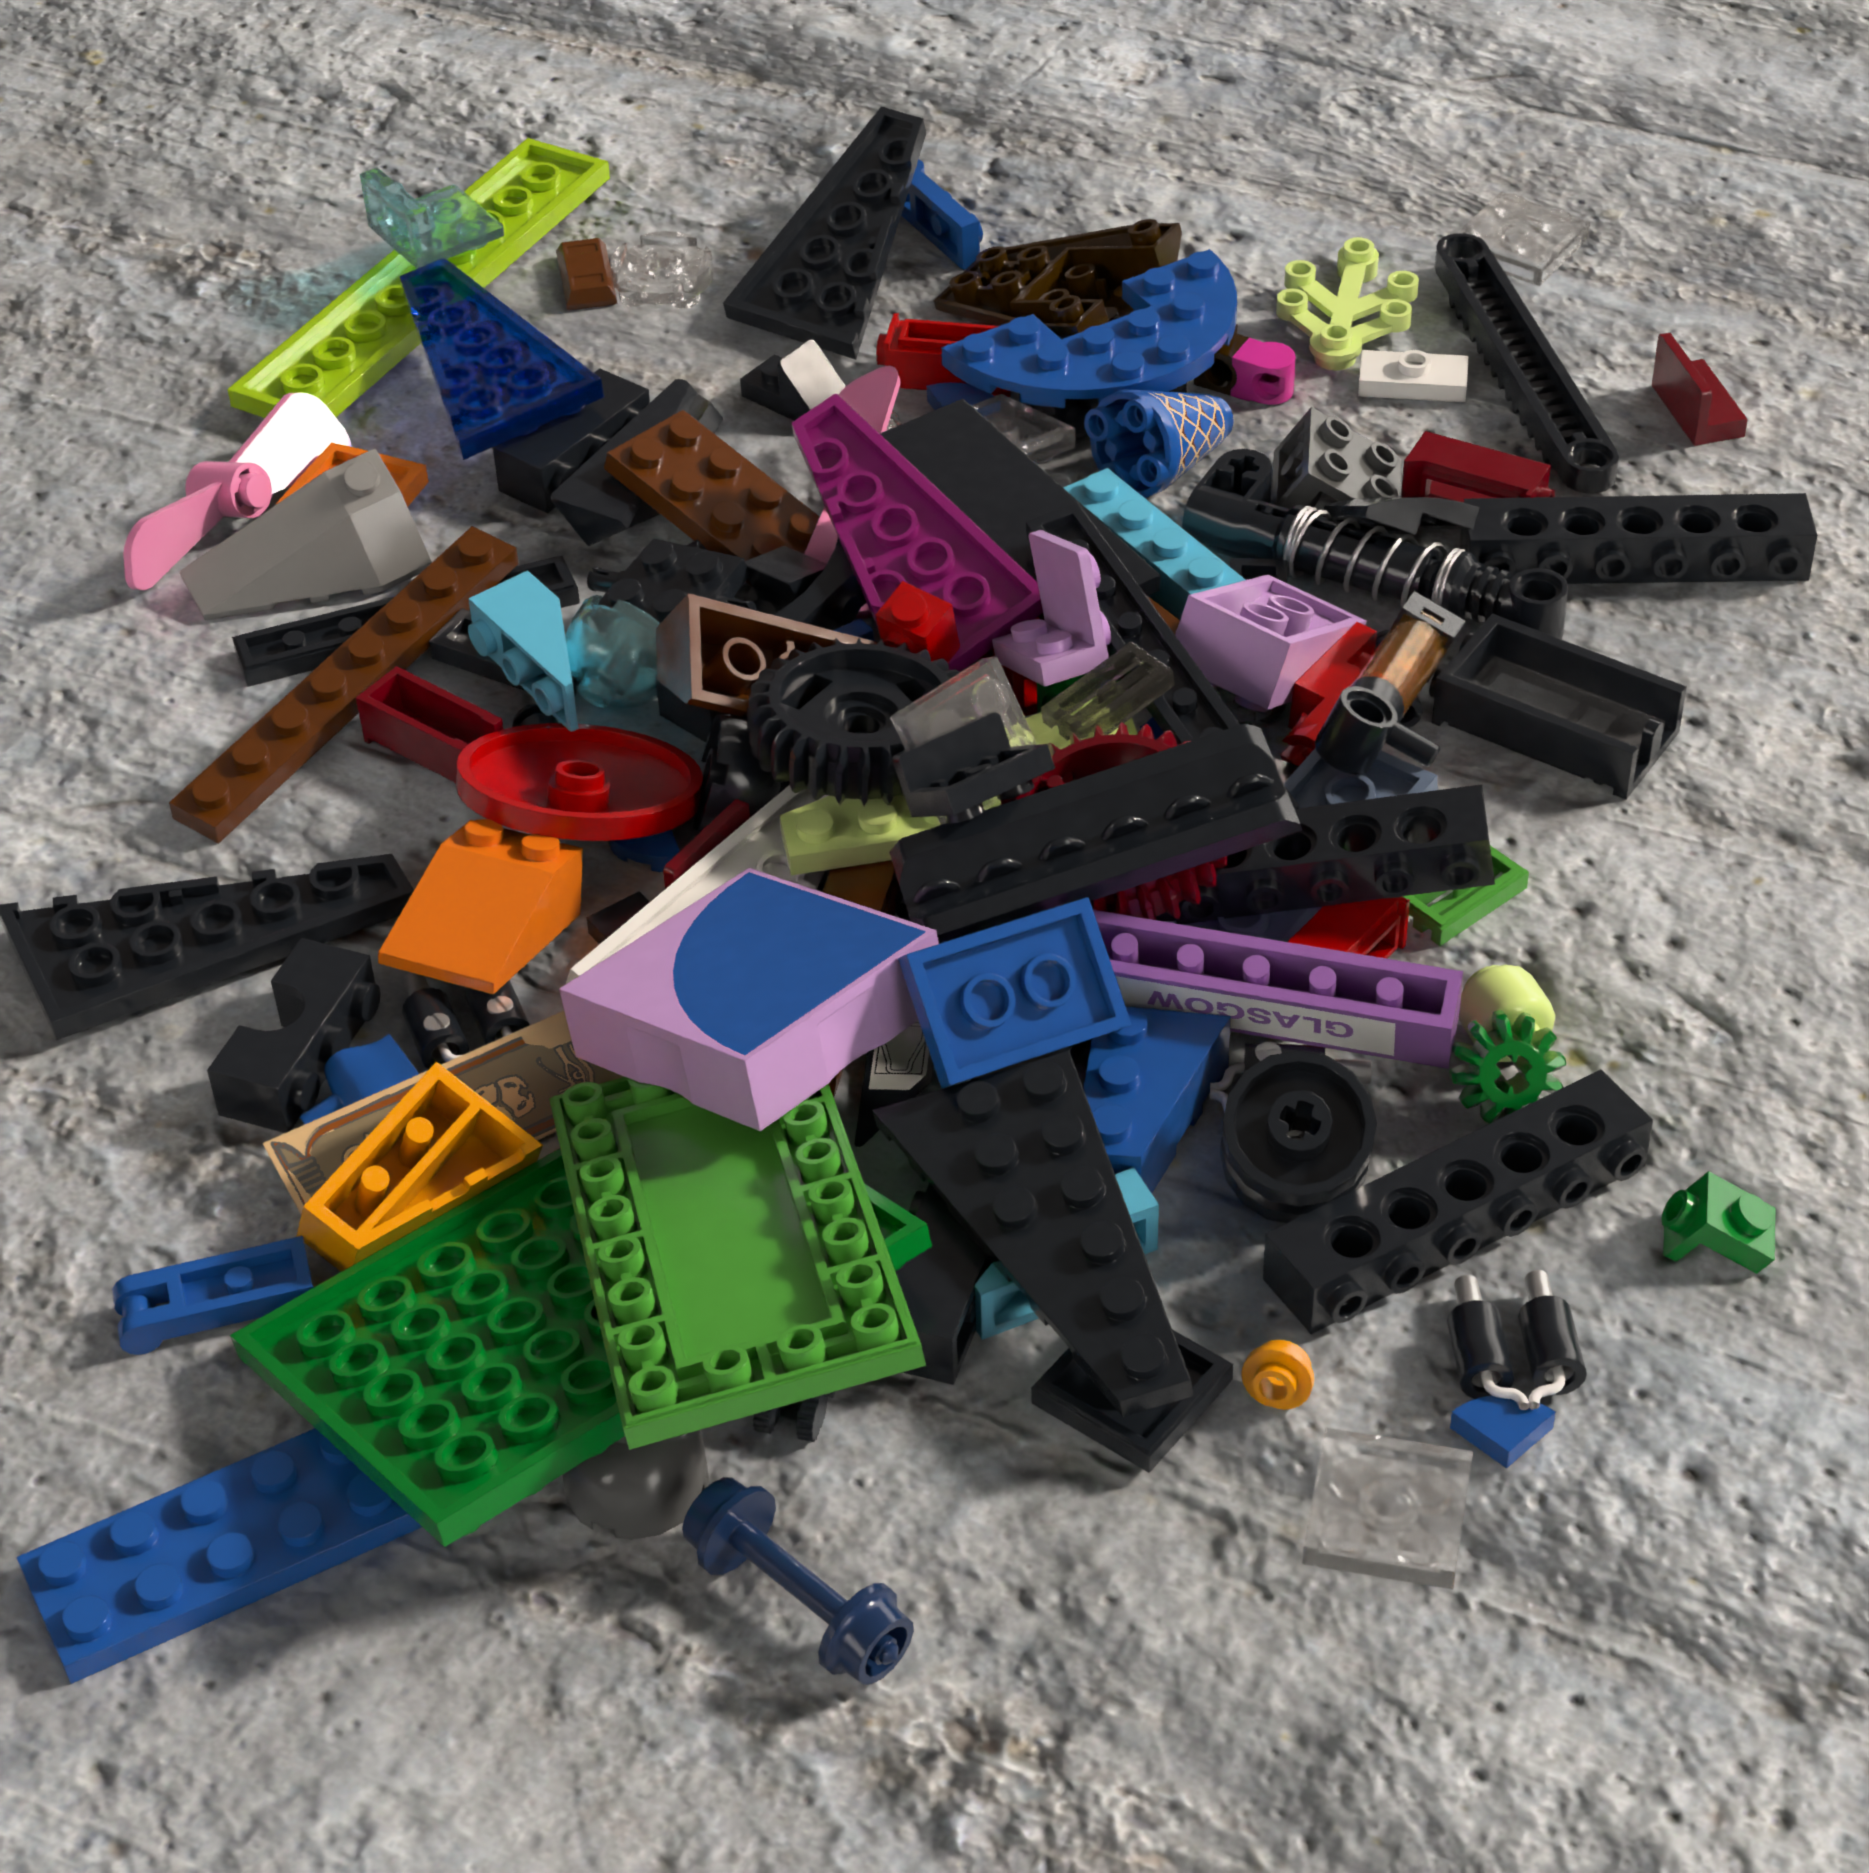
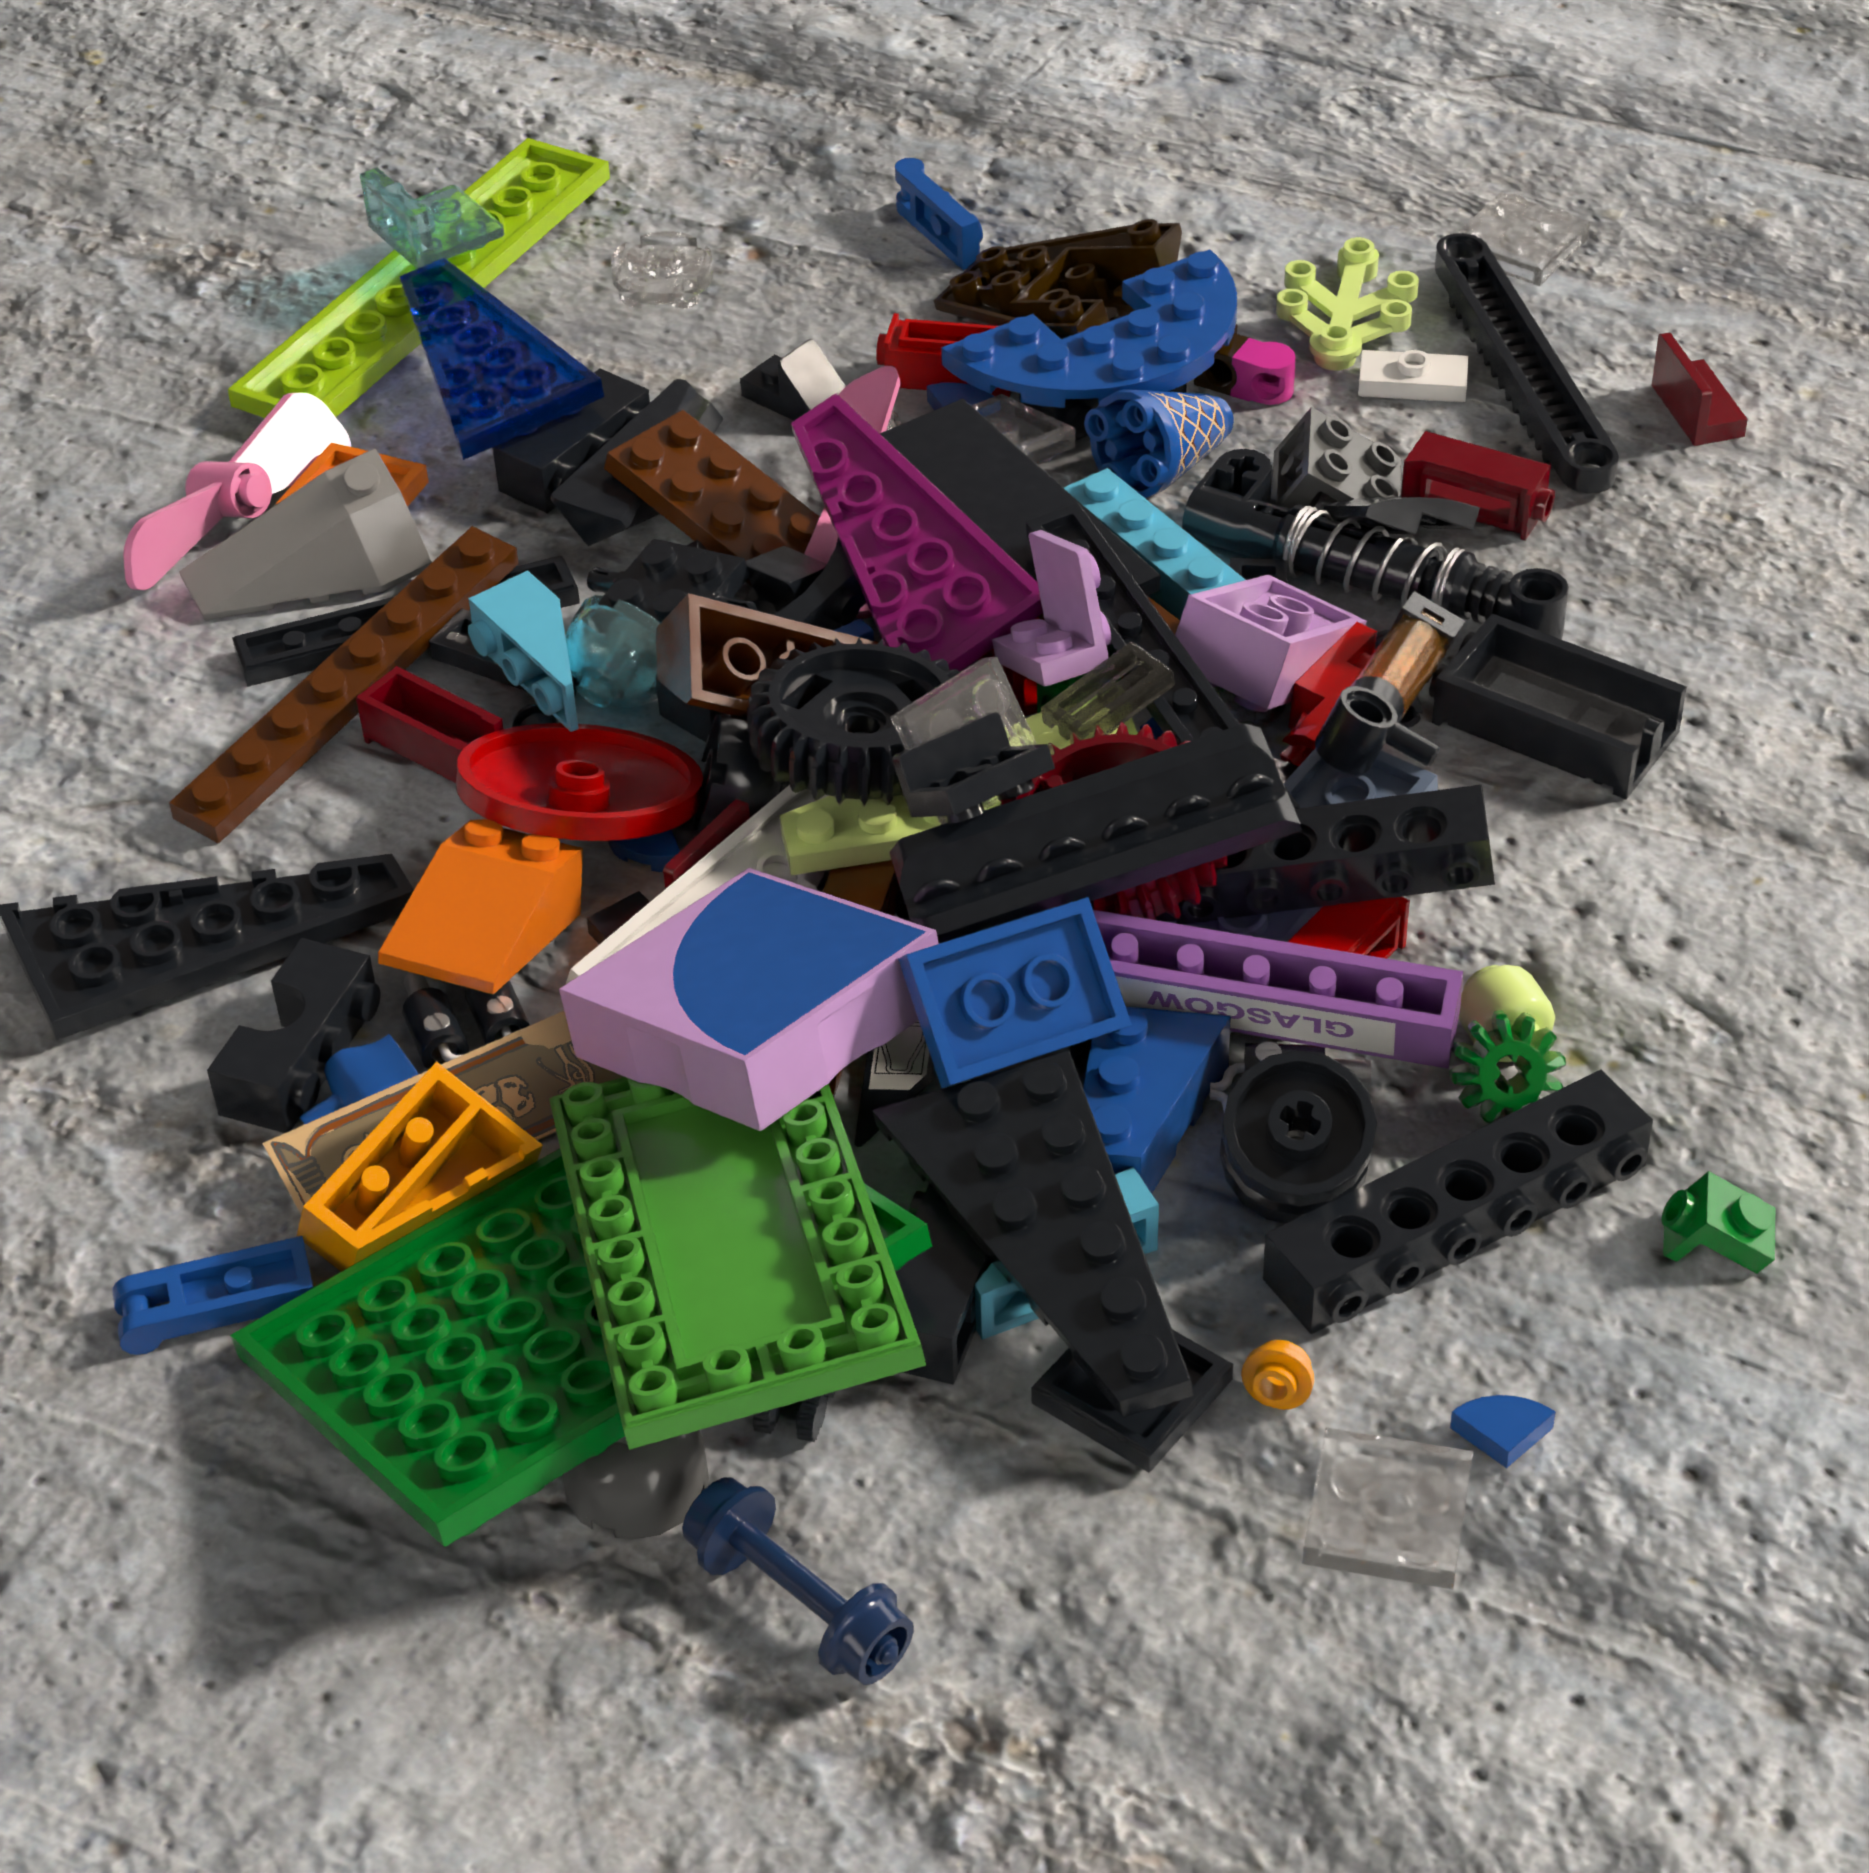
blue plate [16,1428,422,1684] -> none
reddish brown tile [556,238,618,310] -> none
black wing [723,106,926,360] -> none
red brick [875,581,960,663] -> none
bright green tile [1403,845,1529,946] -> none
black piece [1447,1270,1587,1410] -> none
black brick [1459,493,1818,584] -> none

